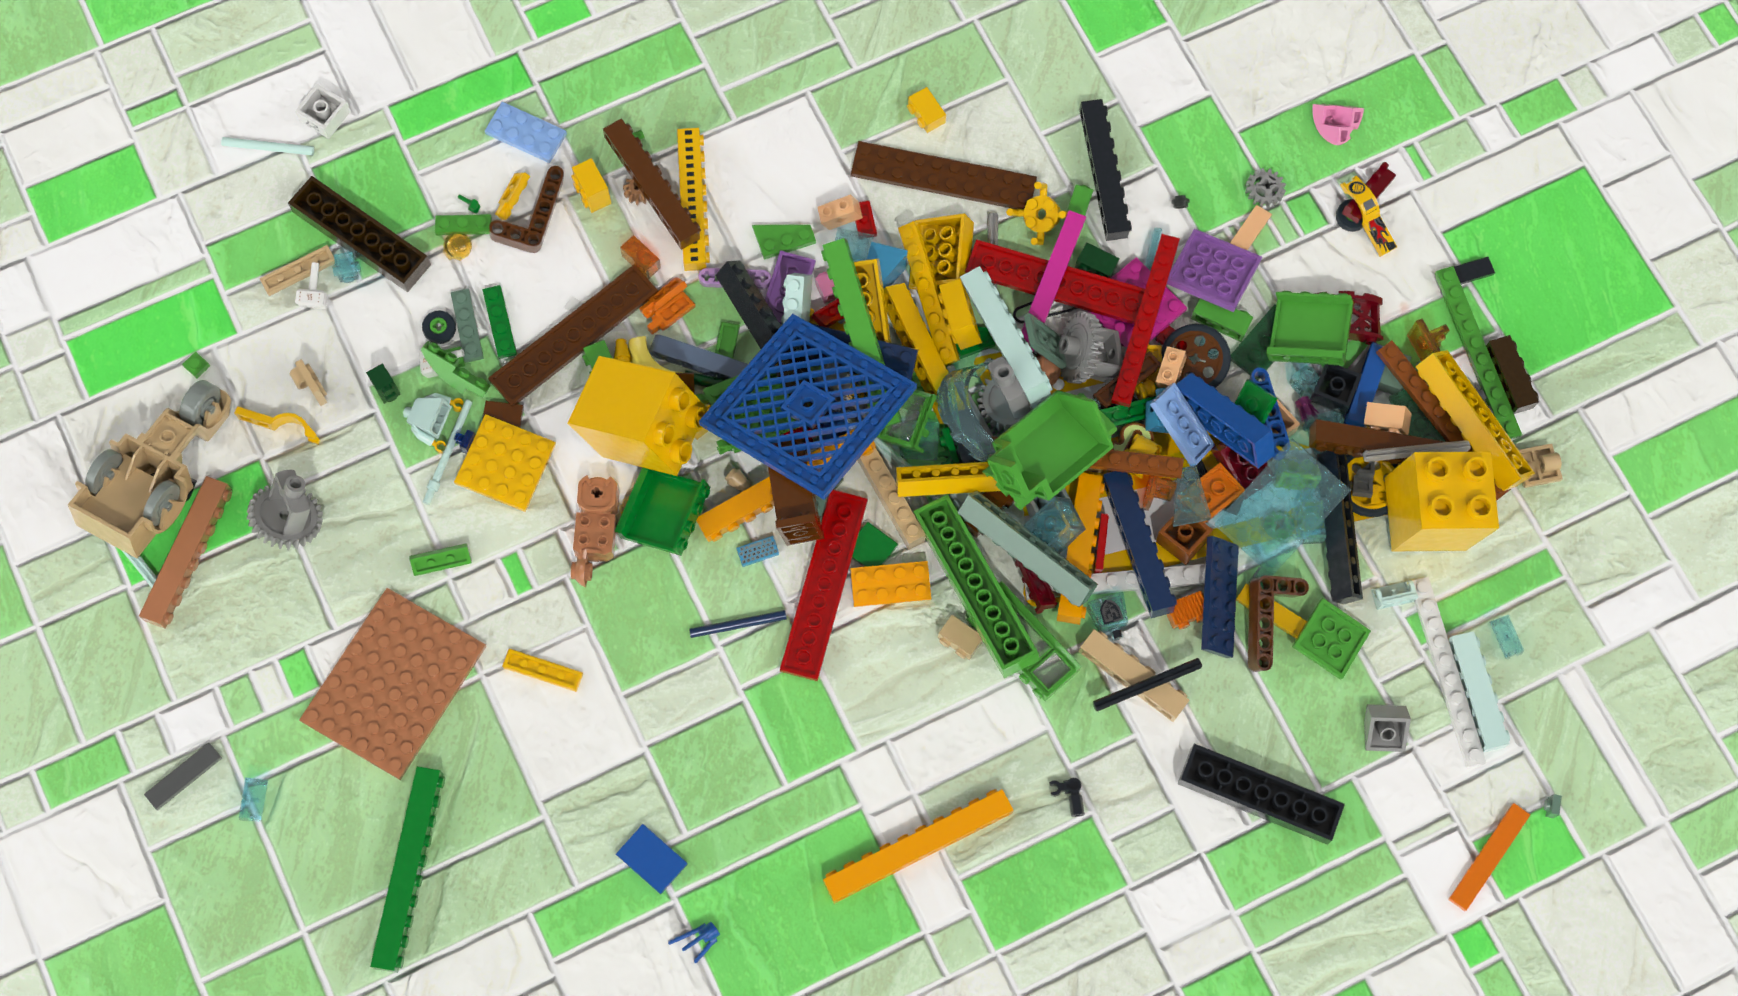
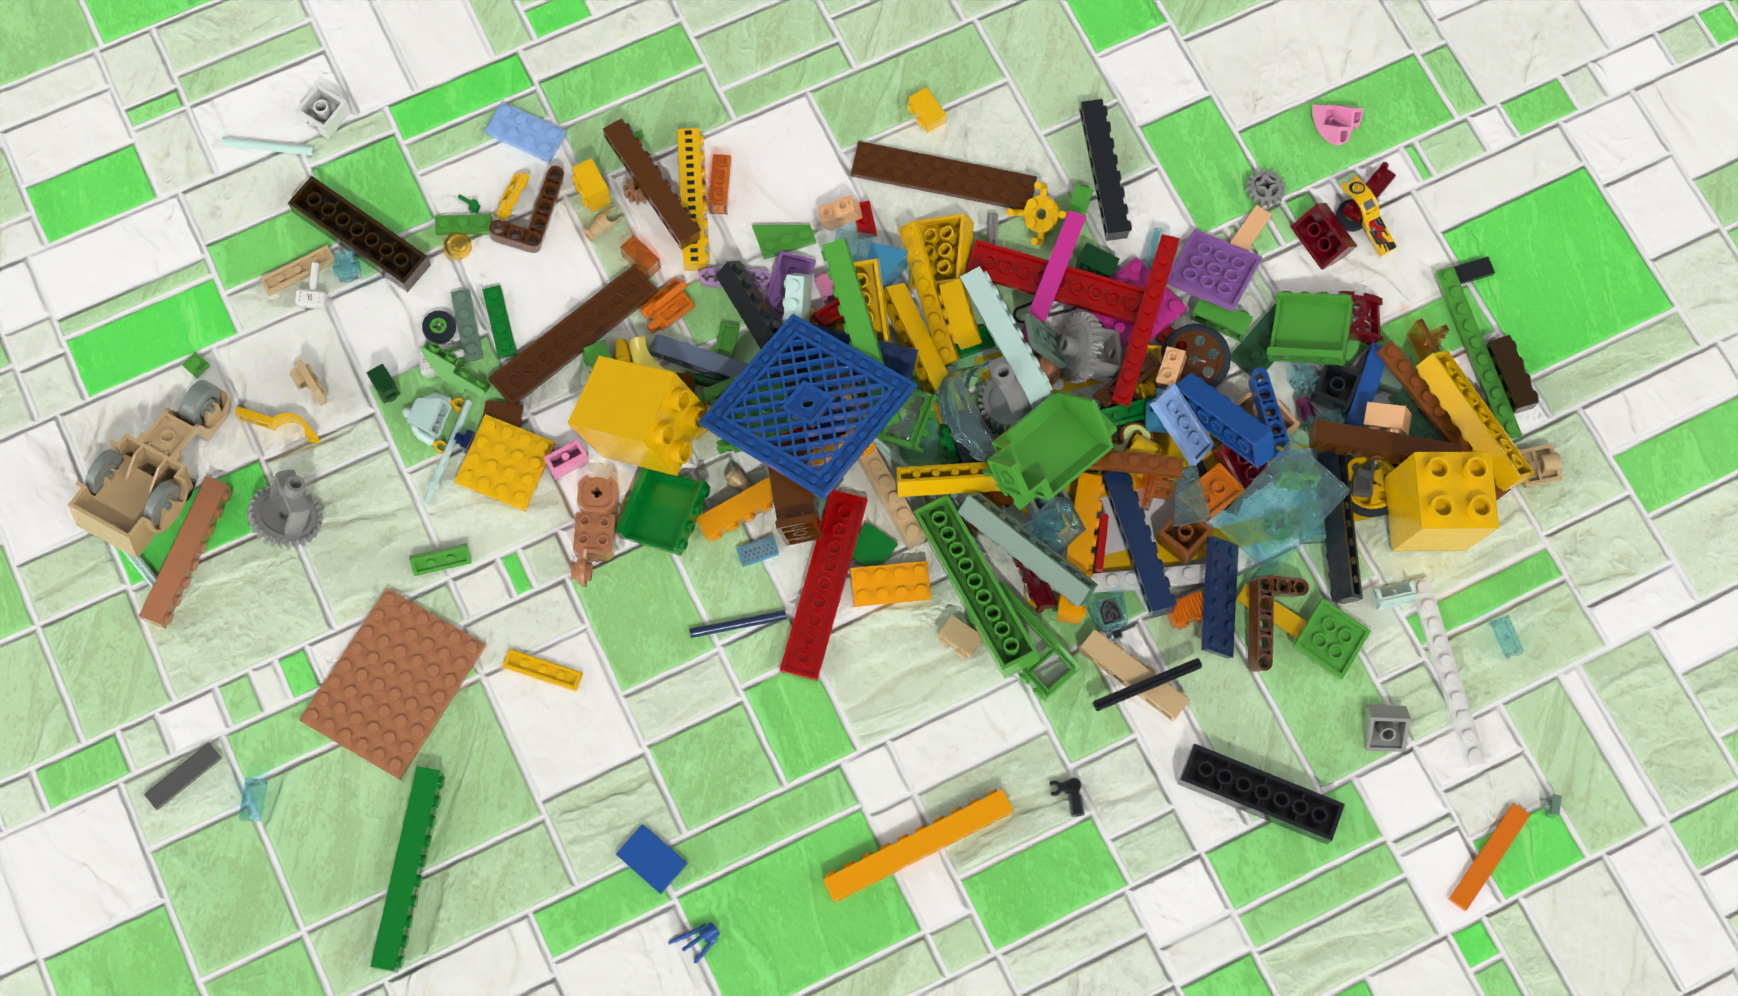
pearl dark grey plate [1171,195,1190,209] -> none
green tile [1234,379,1278,424] -> none
light grey axle [1363,440,1471,462] -> none
light aqua brick [1448,631,1510,752] -> none
none -> bright pink brick [544,439,589,480]
none -> tan piece [582,206,623,242]
none -> clear orange brick [709,154,732,215]
none -> dark red slope [1290,203,1357,270]

